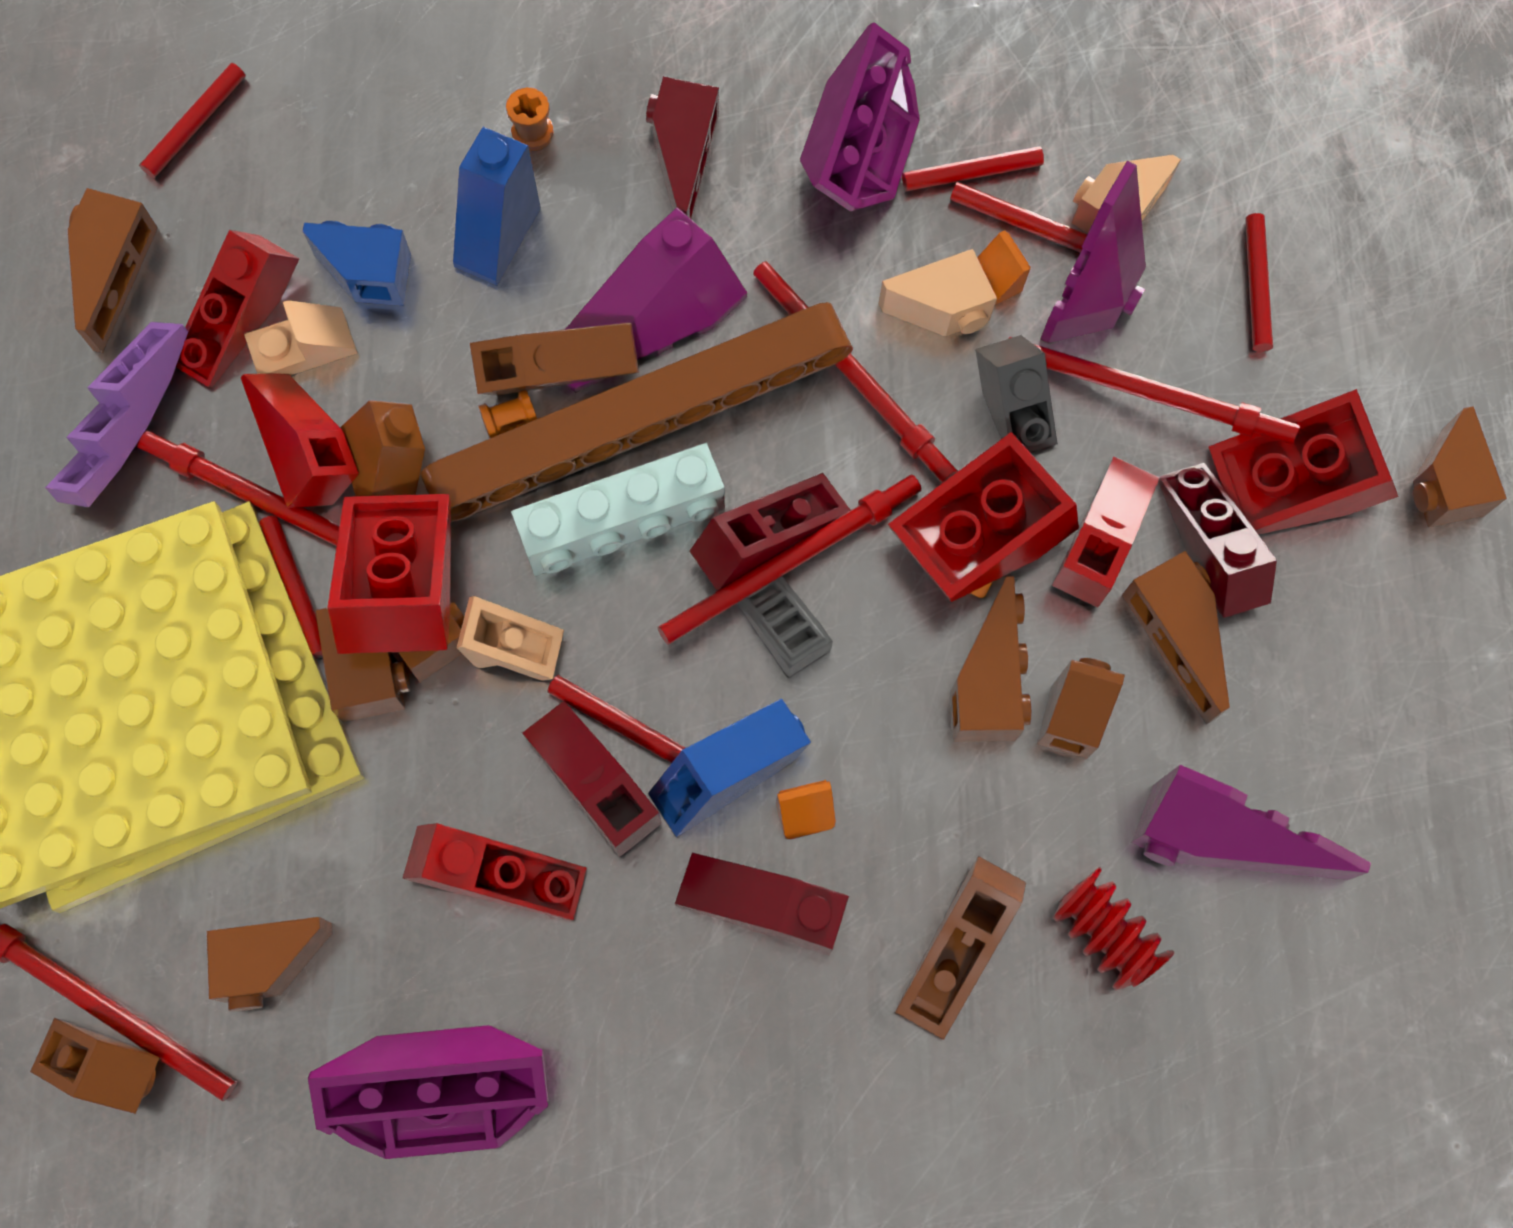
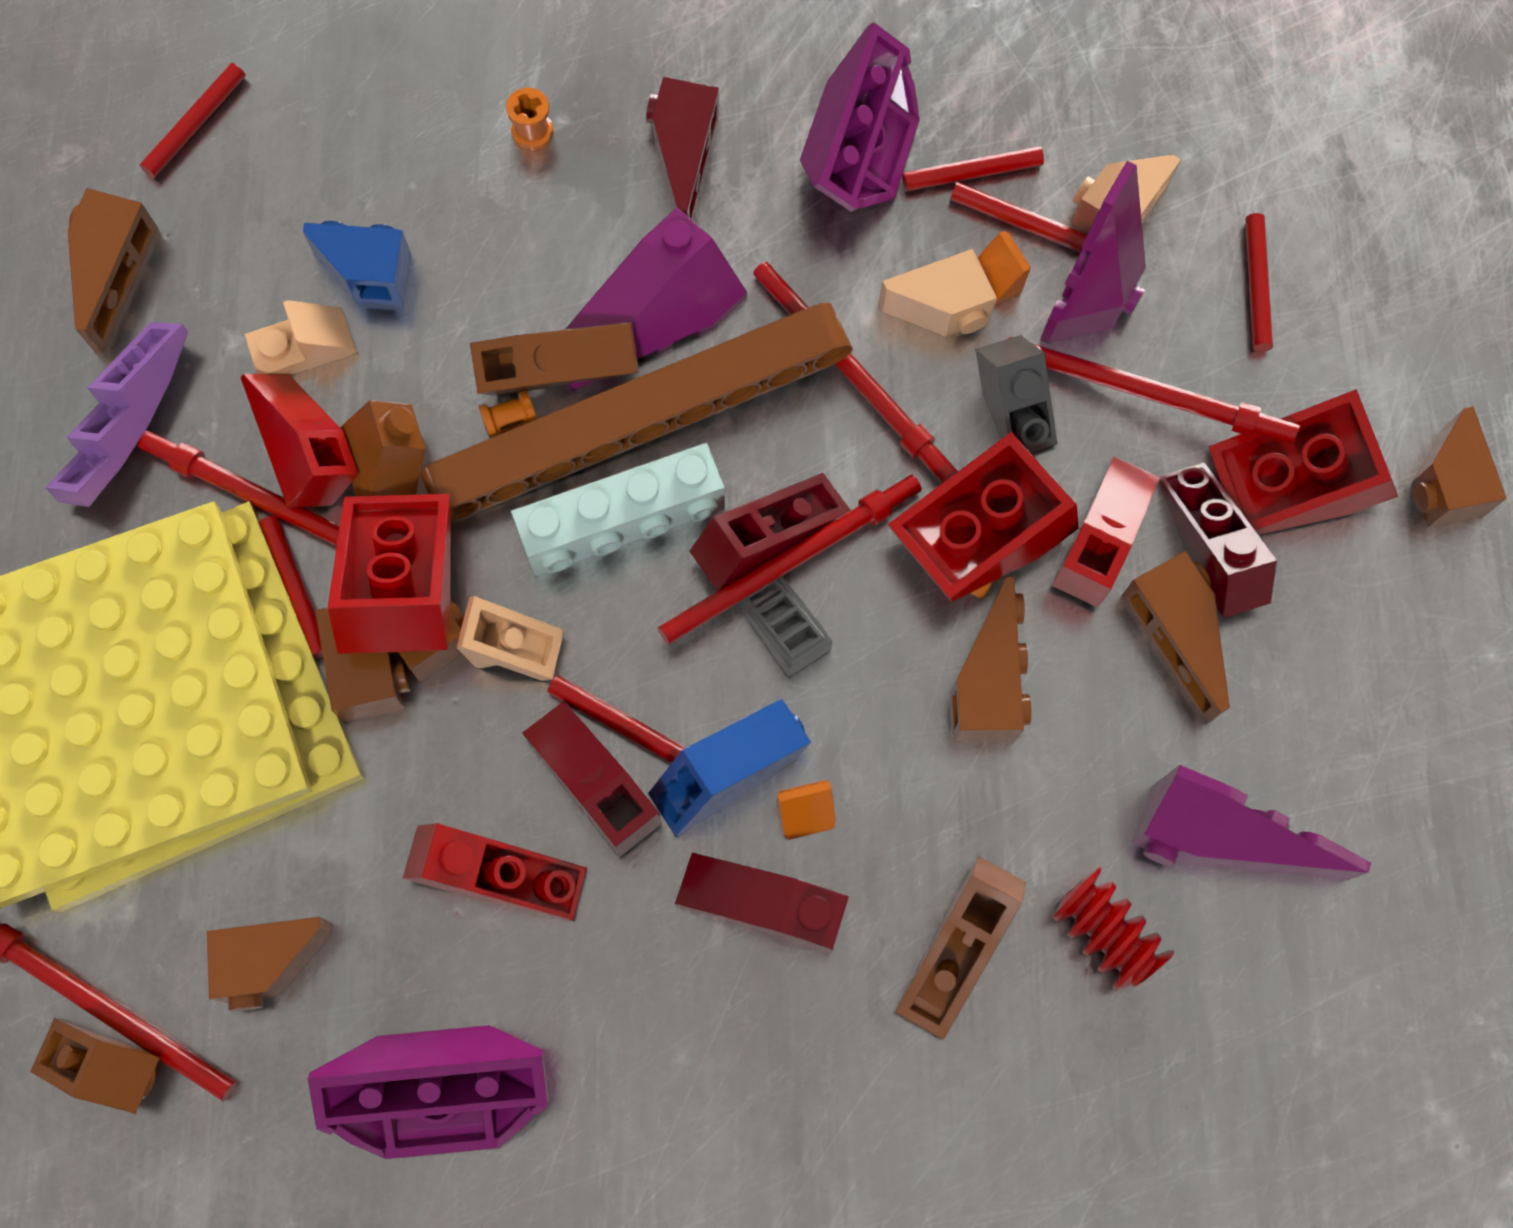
red slope [176,230,299,387] -> none
blue slope [453,126,541,286] -> none
dark orange slope [1037,658,1125,759] -> none

